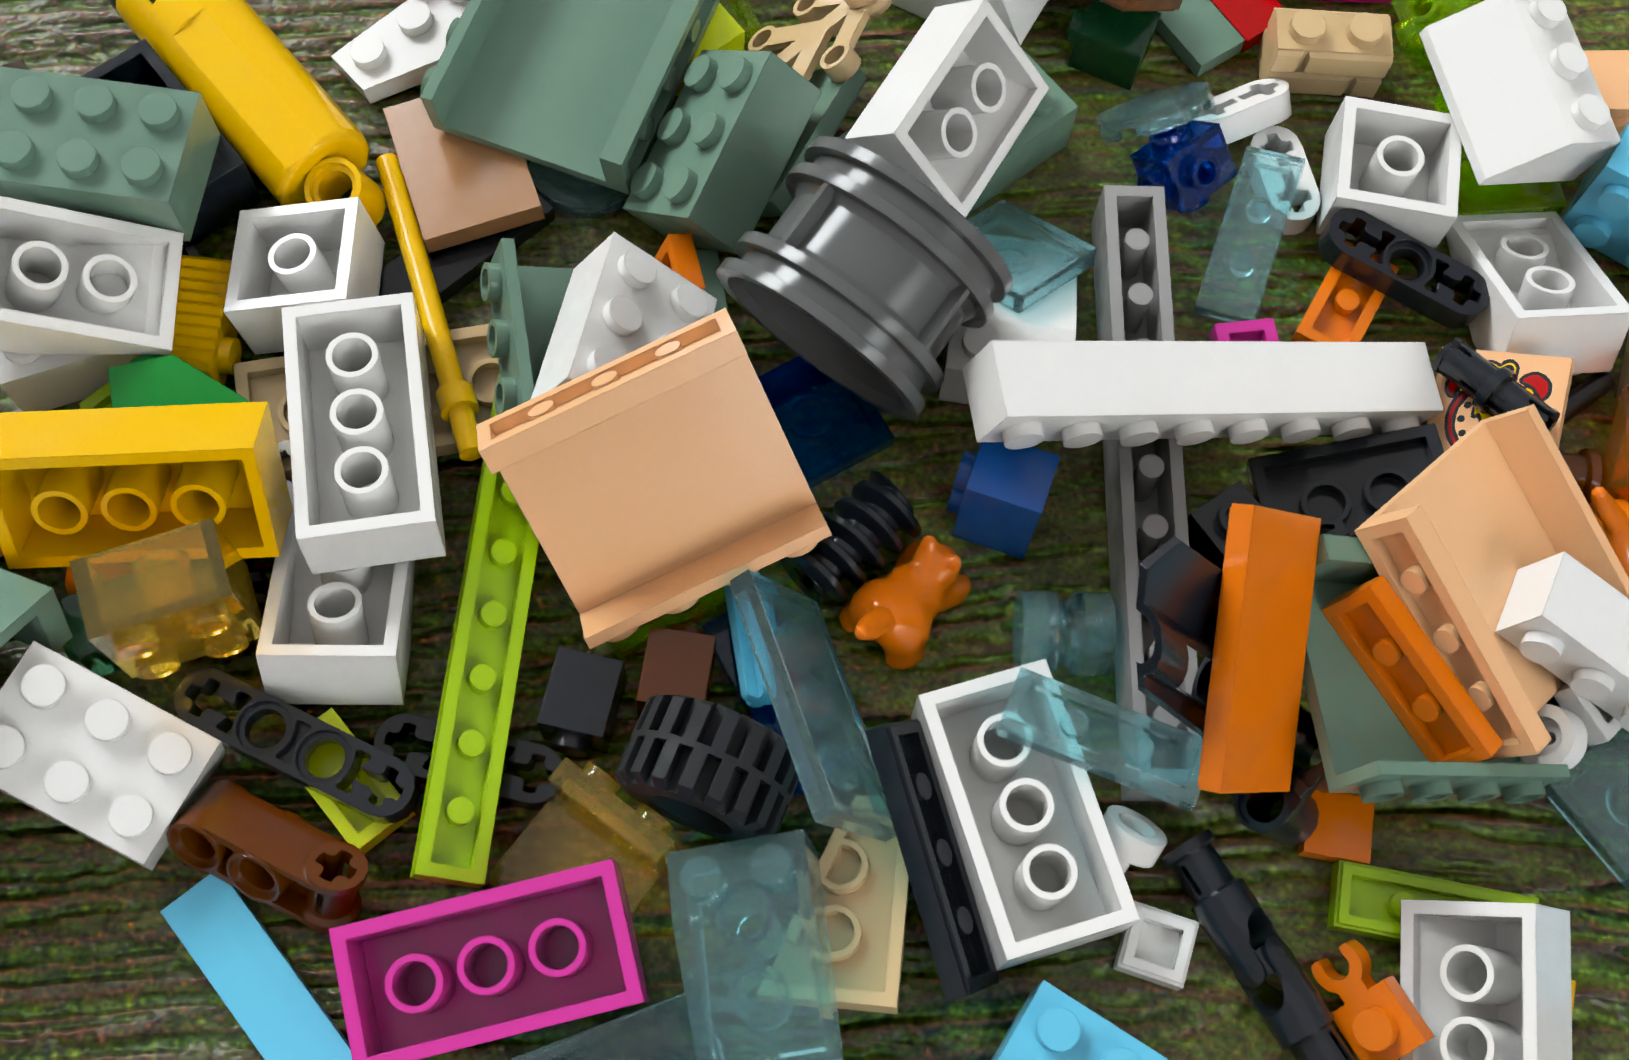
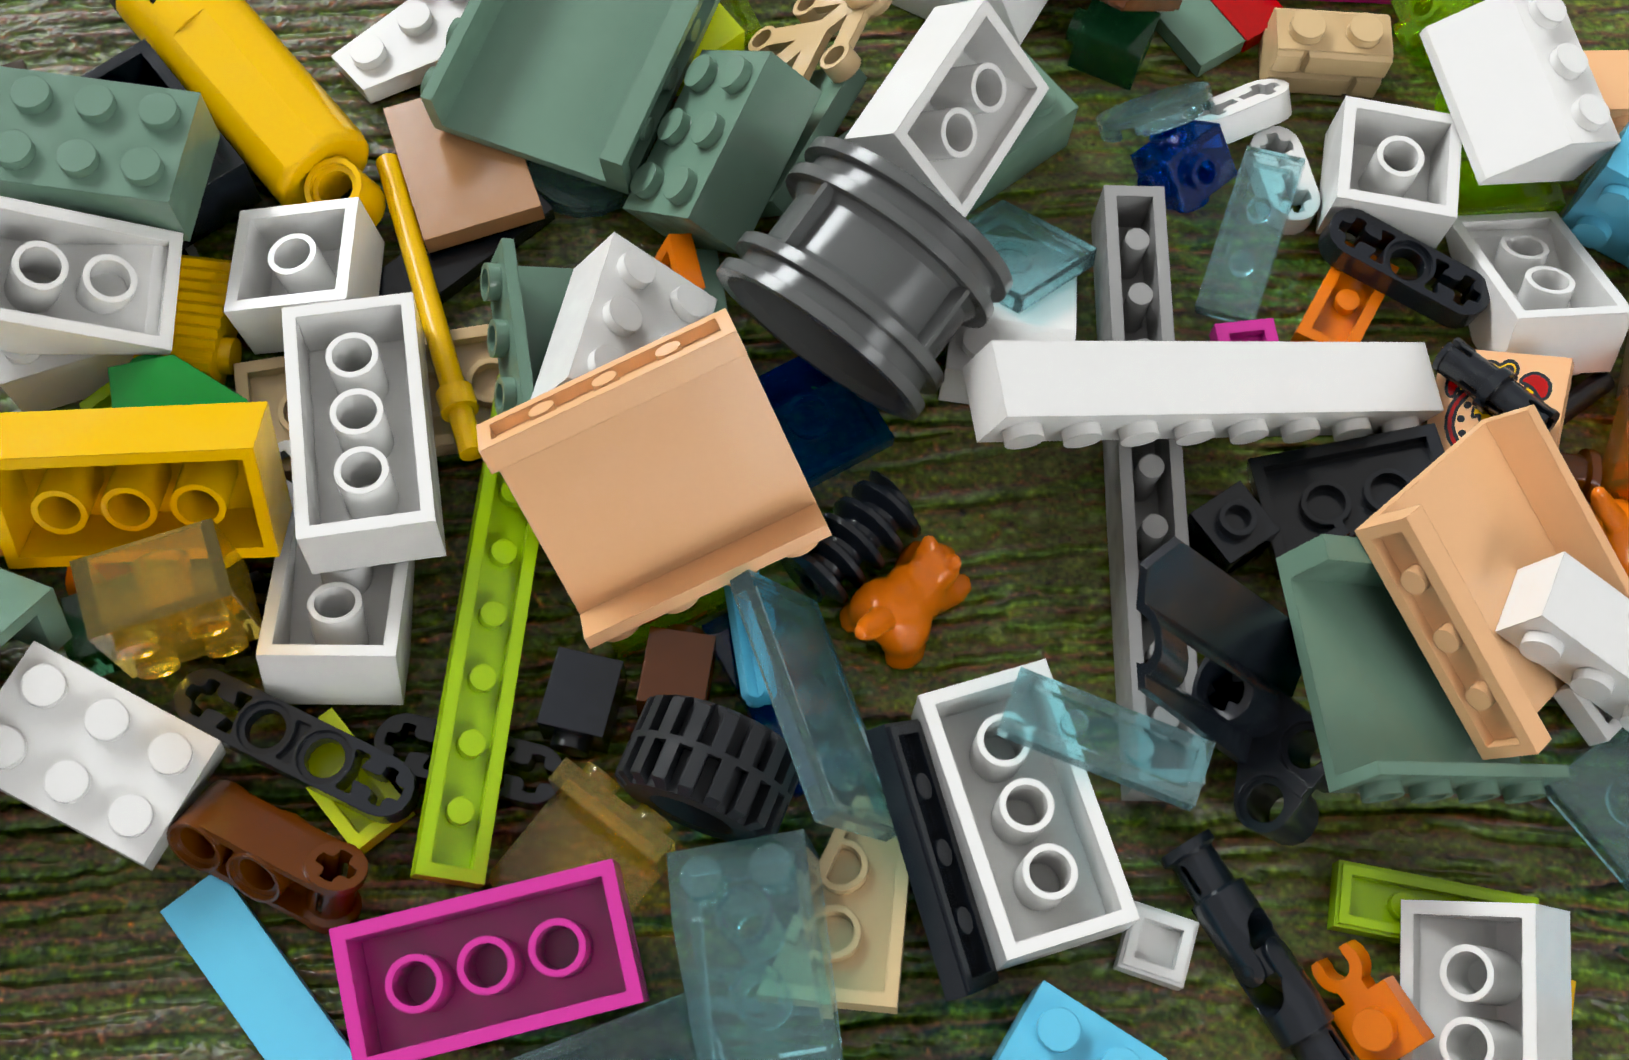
blue brick [946,442,1060,559] -> none
clear light blue wheel [1012,590,1117,677] -> none
white tile [1103,805,1168,874] -> none
orange tile [1198,503,1321,794] -> none
orange tile [1297,790,1375,865] -> none
orange plate [1321,574,1503,763] -> none
white tile [1518,704,1588,770] -> none

